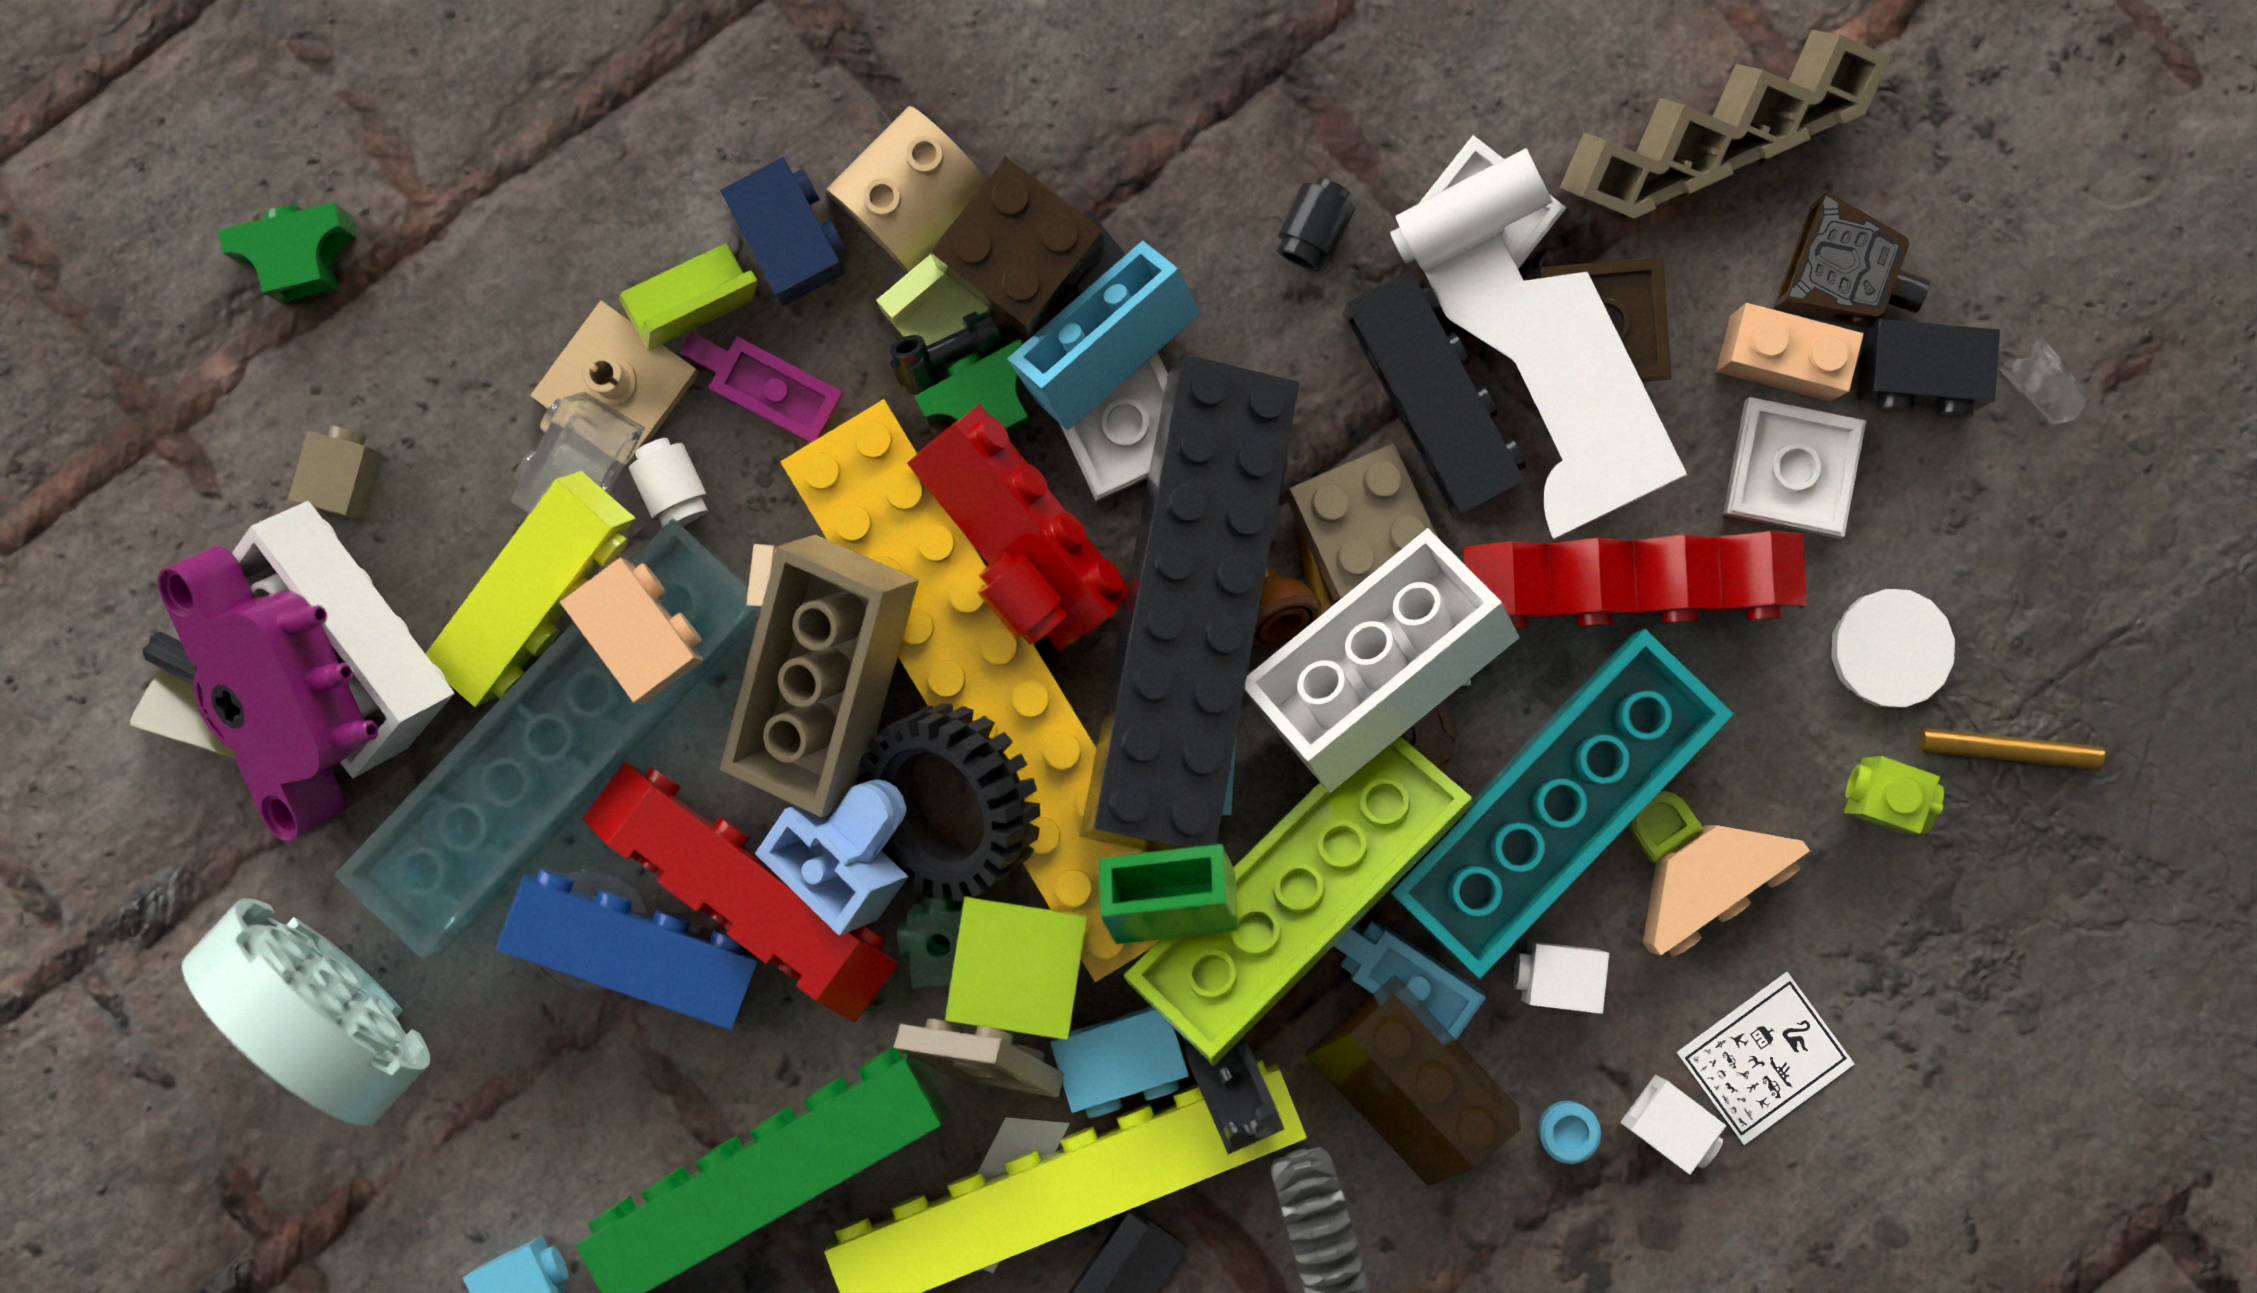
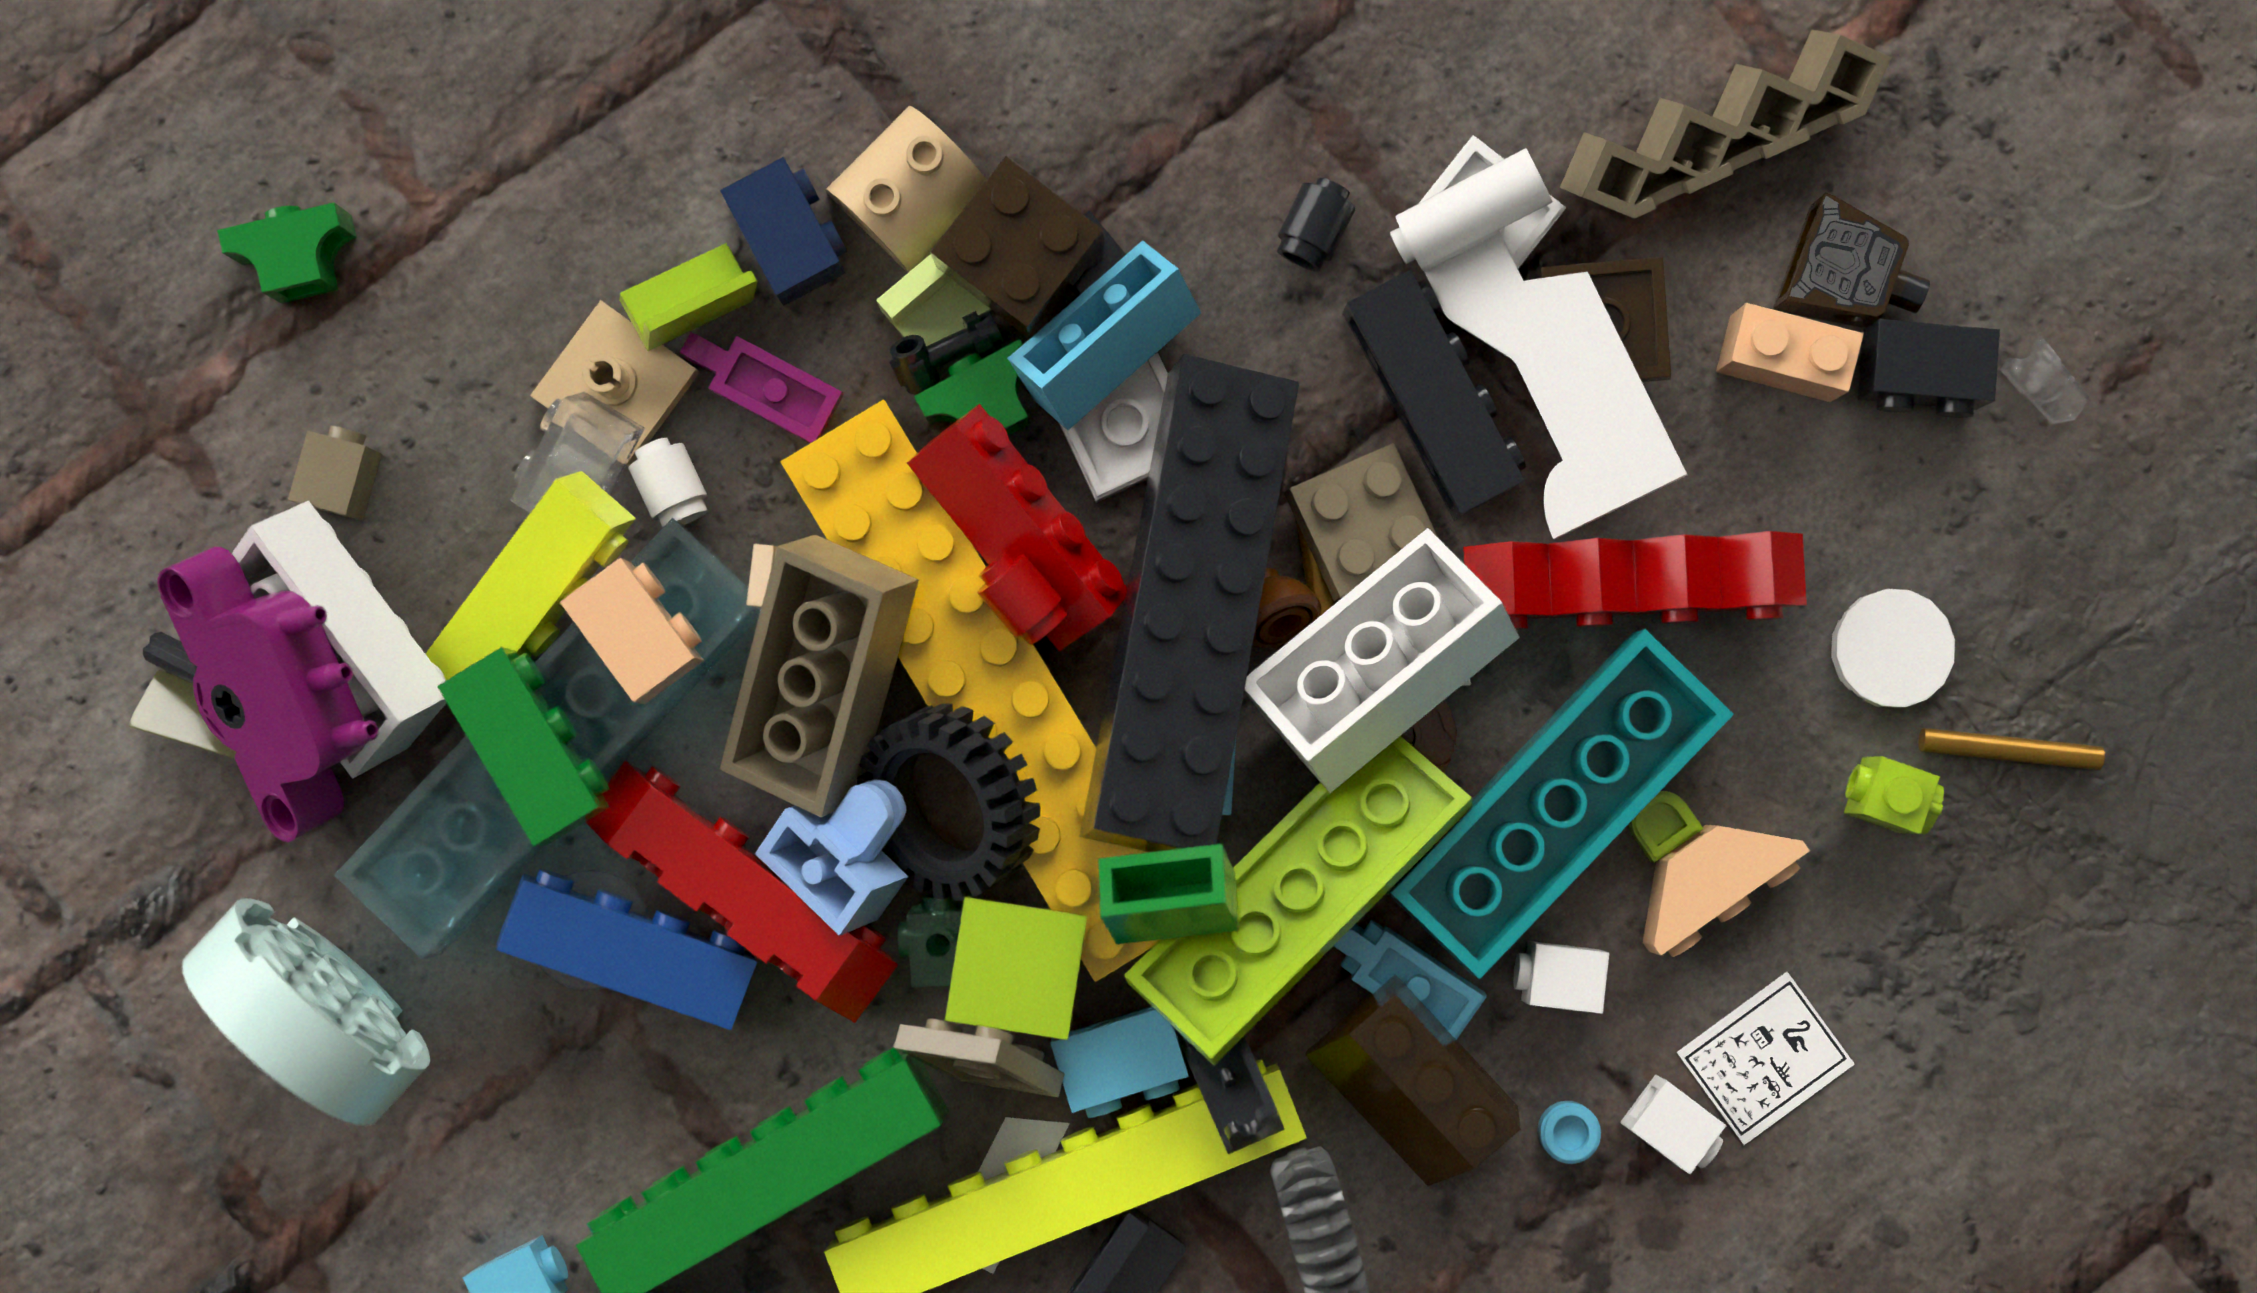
white tile [1723,397,1866,539] -> none
none -> green brick [437,647,609,846]

